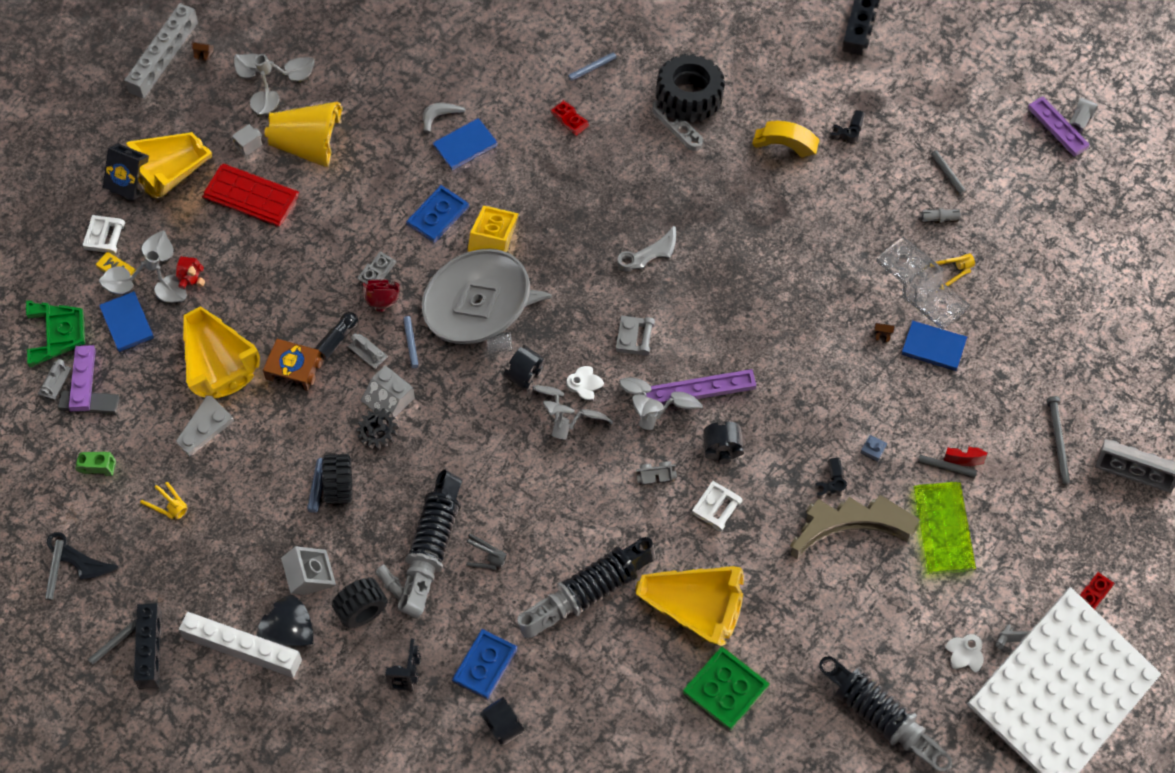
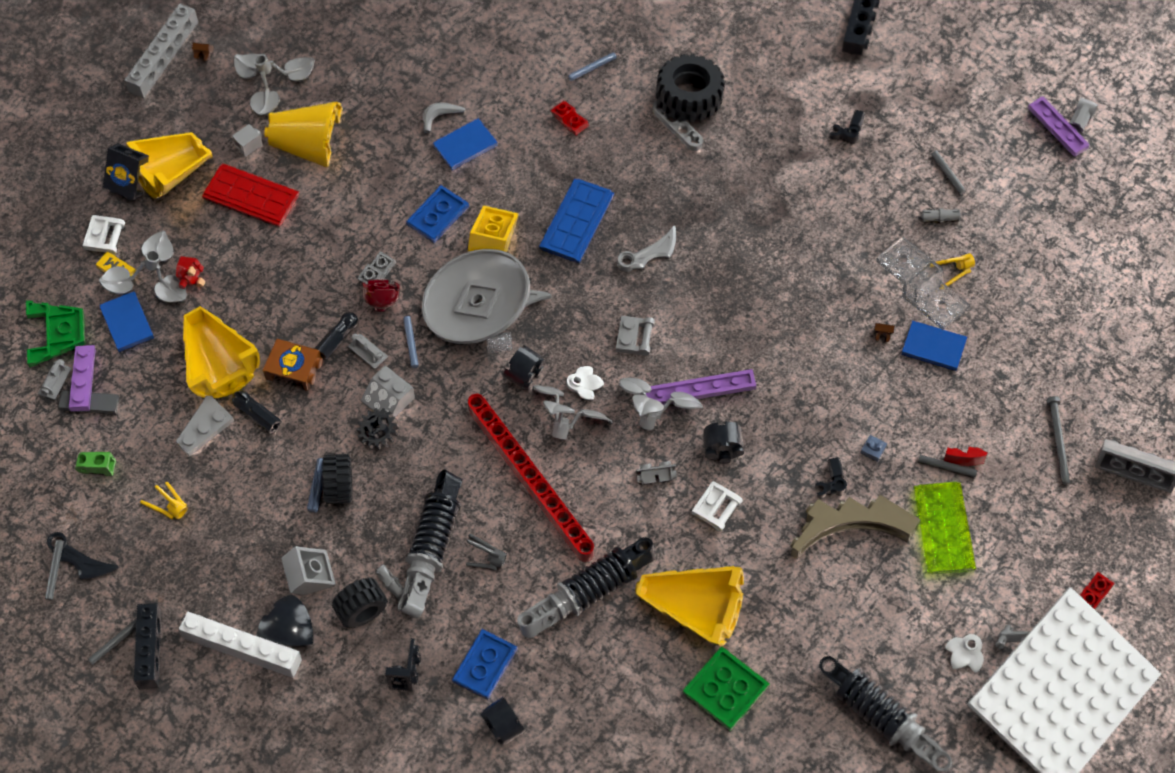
yellow arch [752,121,819,158] -> none
none -> black piece [232,390,282,434]
none -> red beam [468,393,594,562]
none -> blue piece [539,178,615,263]

